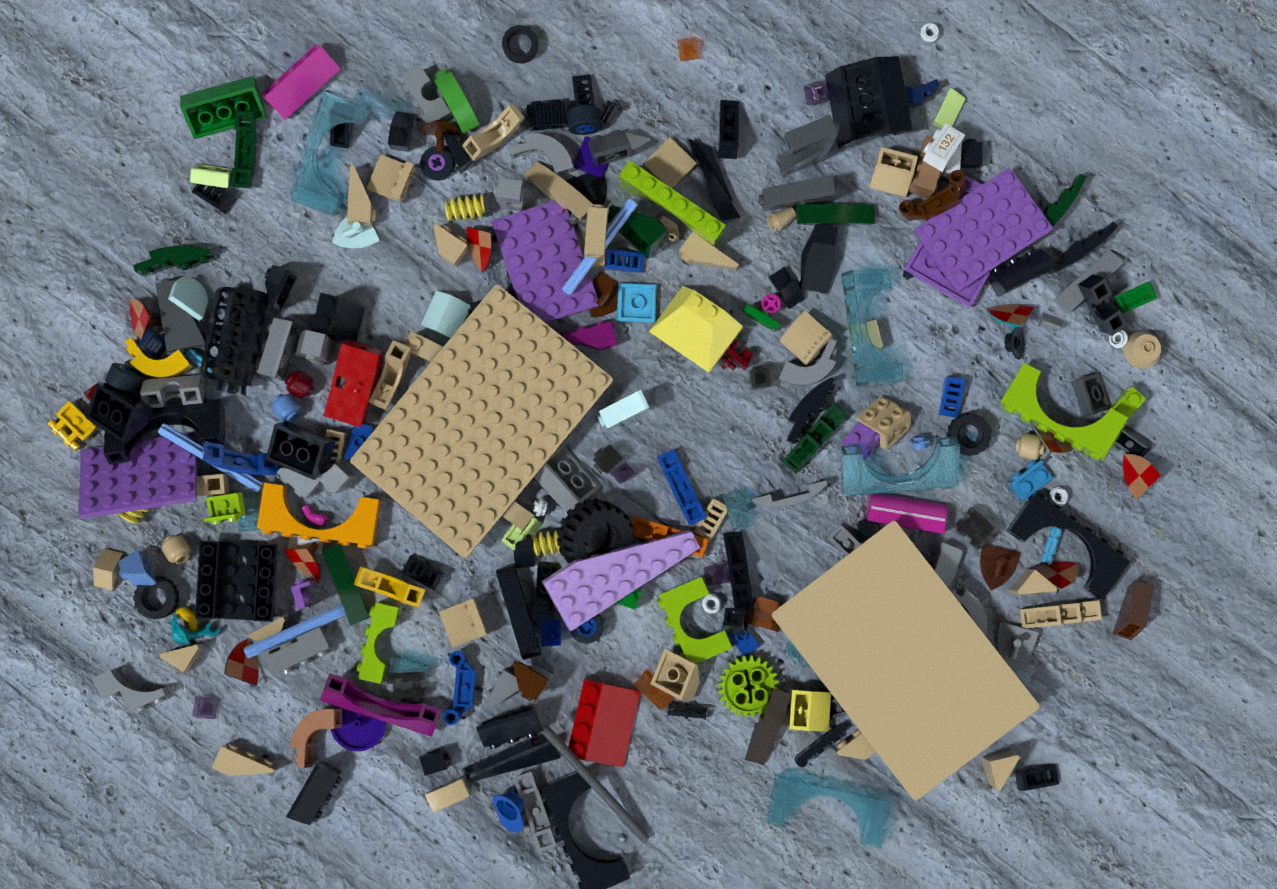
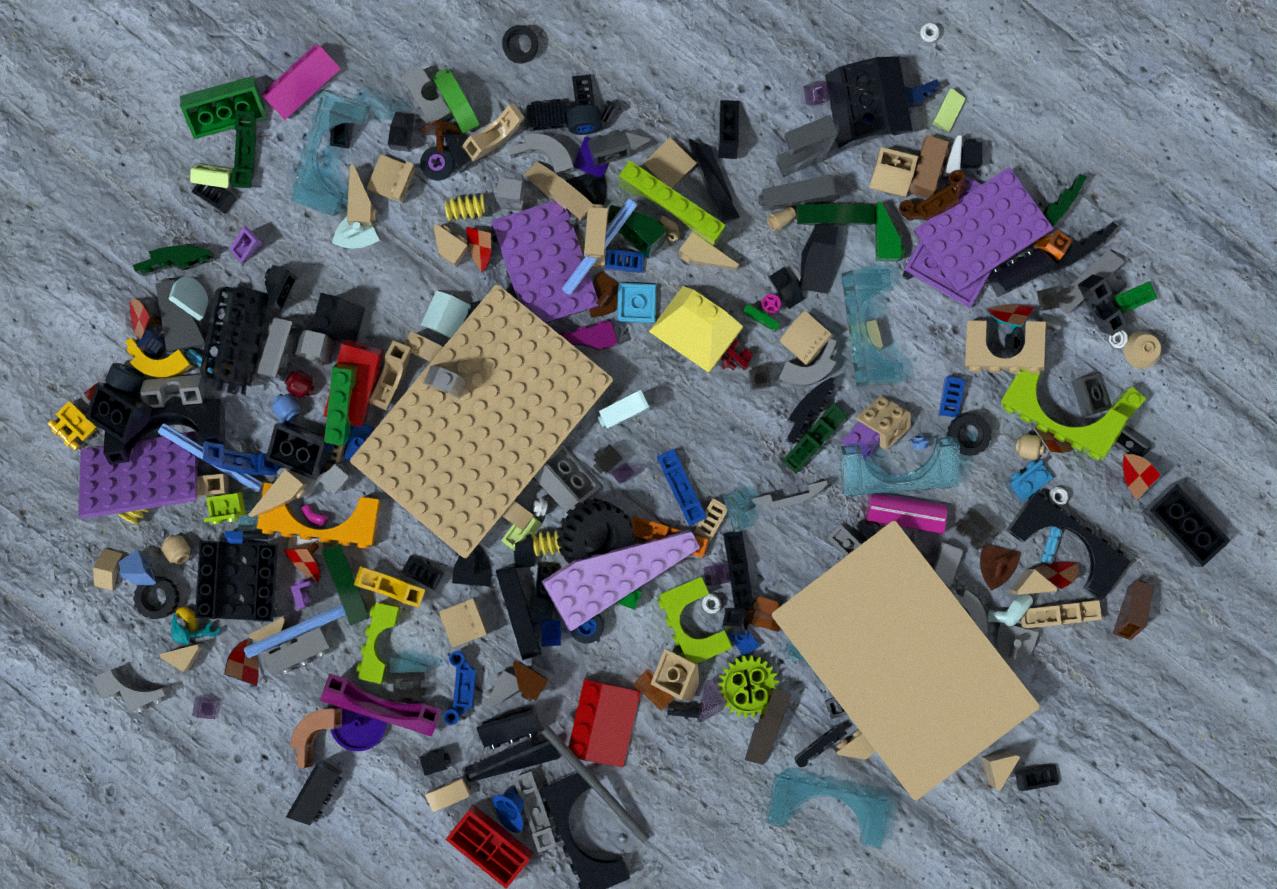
tan slope [212,743,278,776] -> none
clear orange slope [677,37,699,62] -> none
light yellow slope [789,689,831,731] -> none
white brick [923,123,965,172] -> none
none -> piece [225,531,268,544]
none -> medium lavender slope [229,226,264,264]
none -> tan slope [248,469,307,518]
none -> green arch [324,362,357,446]
none -> light grey slope [423,366,466,399]
none -> red brick [445,804,534,889]
none -> black shield [452,544,491,587]
none -> clear purple slope [697,680,727,723]
none -> green slope [875,202,904,262]
none -> tan arch [965,321,1046,374]
none -> light aqua arm [988,594,1033,627]
none -> orange slope [1035,230,1073,262]
none -> clear smoke plate [1037,287,1072,311]
none -> black brick [1143,484,1231,567]

